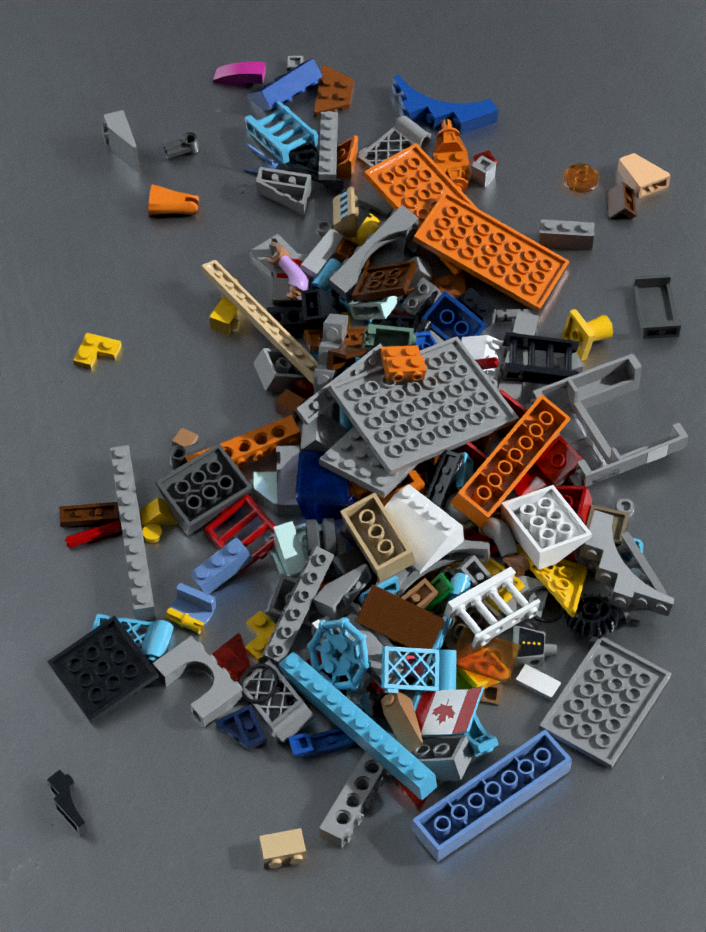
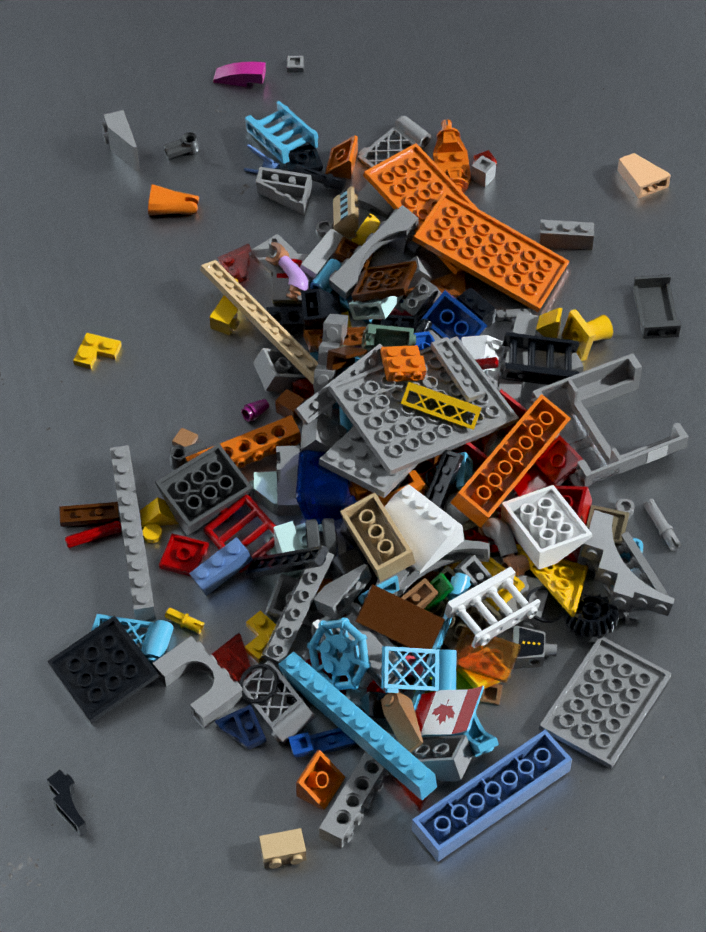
medium blue panel [171,583,216,626] -> none
wedge [247,59,323,112] -> none
dark orange wing [314,65,354,117] -> none
light grey plate [319,111,338,180] -> none
blue arch [391,75,498,135] -> none
white tile [515,664,561,701] -> none
clear orange tile [564,163,599,193] -> none
reddish brown panel [606,181,637,219] -> none
none -> red tile [159,533,209,577]
none -> clear red wing [217,243,252,283]
none -> magenta cone [241,399,269,422]
none -> black plate [246,545,329,578]
none -> orange slope [296,750,345,810]
none -> yellow fence [401,382,482,430]
none -> light grey plate [430,337,485,403]
none -> yellow slope [536,308,563,339]
none -> light grey pin [643,499,681,551]

